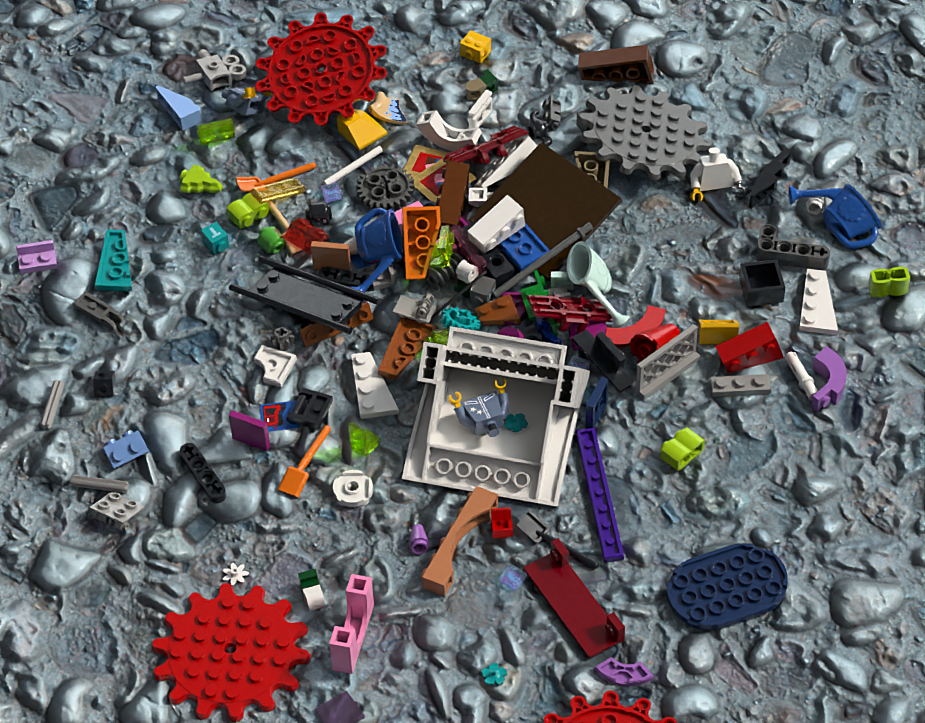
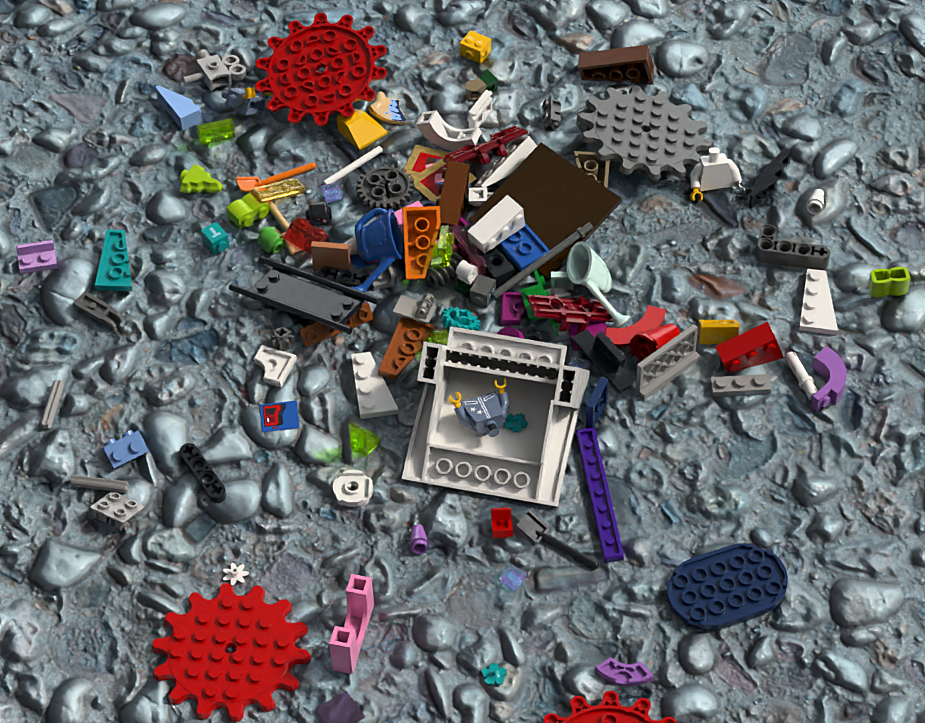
black bracket [93,369,115,397] -> none
magenta tile [229,410,270,451] -> none
orange piece [277,425,331,498] -> none
black plate [286,388,333,429] -> none
leg [298,569,325,611] -> none
nougat arch [421,486,498,597] -> none
black piece [432,271,487,317] -> none
dark orange wing [475,293,521,326] -> none
dark red bracket [524,538,625,658] -> none
black piece [526,109,552,146] -> none
clear blue slope [535,317,562,345] -> none
lime brick [660,427,705,471] -> none
black piece [739,259,786,307] -> none
blue piece [788,184,882,249] -> none

